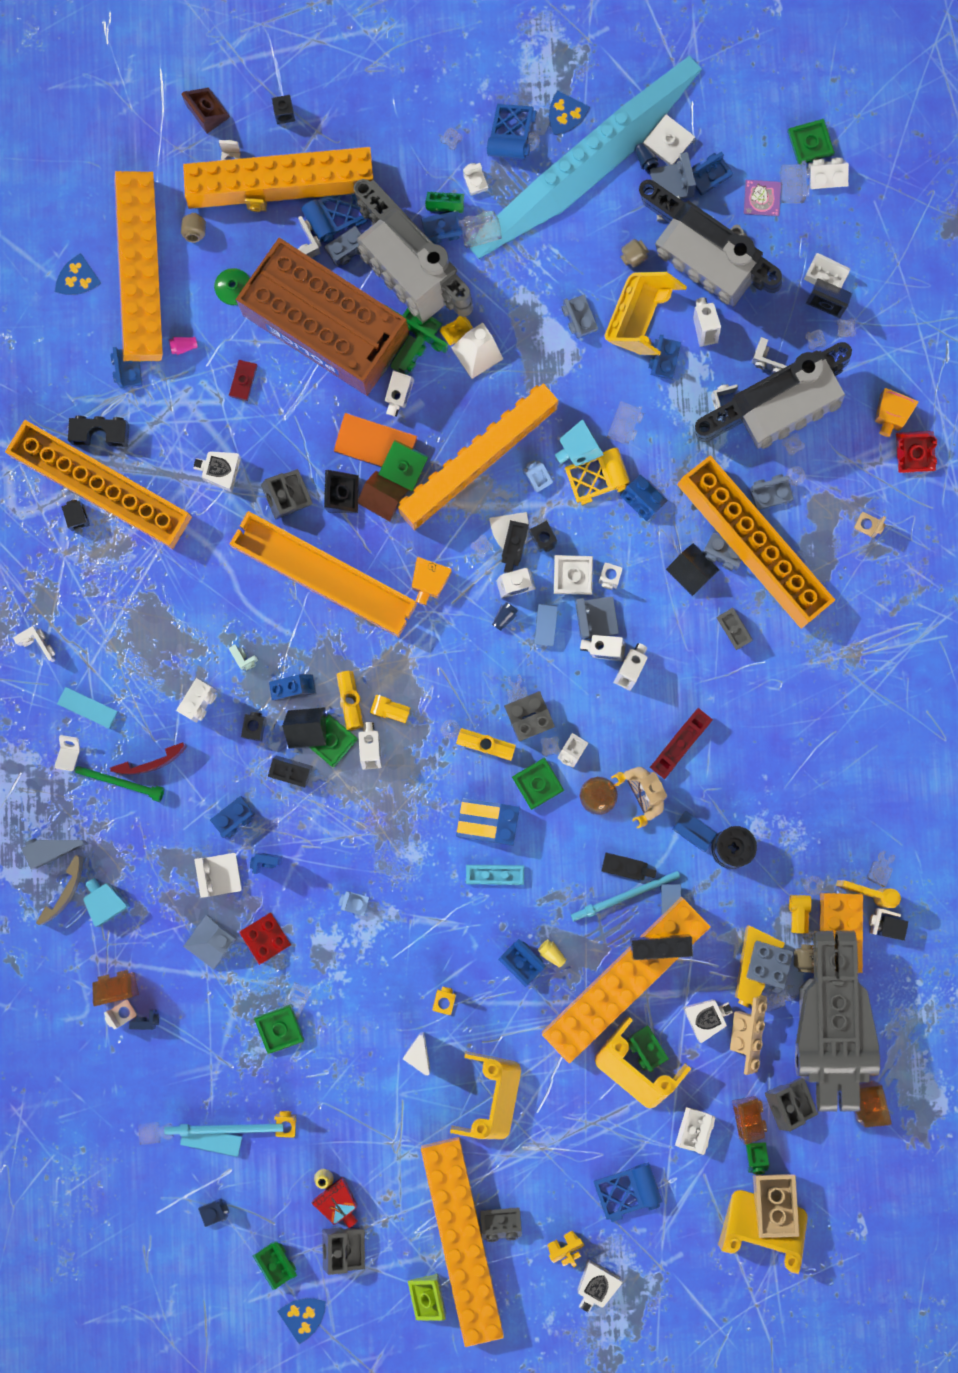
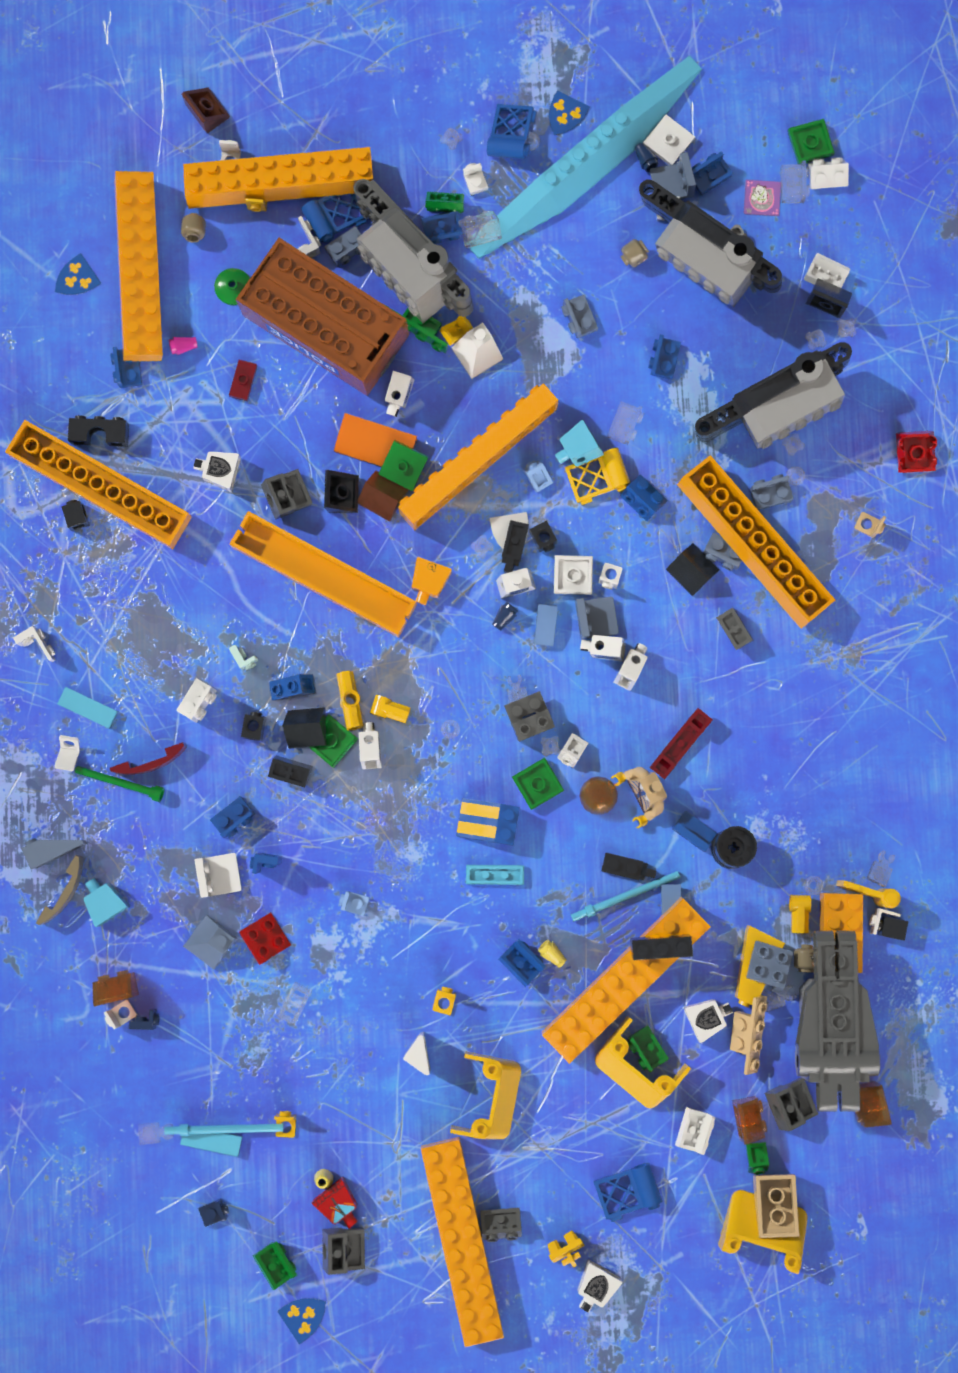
green plate [254,1004,305,1054] -> none
black brick [272,95,295,124] -> none
green bracket [390,336,426,375] -> none
lime slope [408,1273,446,1321] -> none
yellow piece [456,728,516,761] -> none
yellow windscreen [605,272,687,355] -> none
white torso [693,297,721,347] -> none
white bracket [711,384,738,410] -> none
white bracket [751,337,787,373] -> none
light orange torso [875,388,919,437] -> none

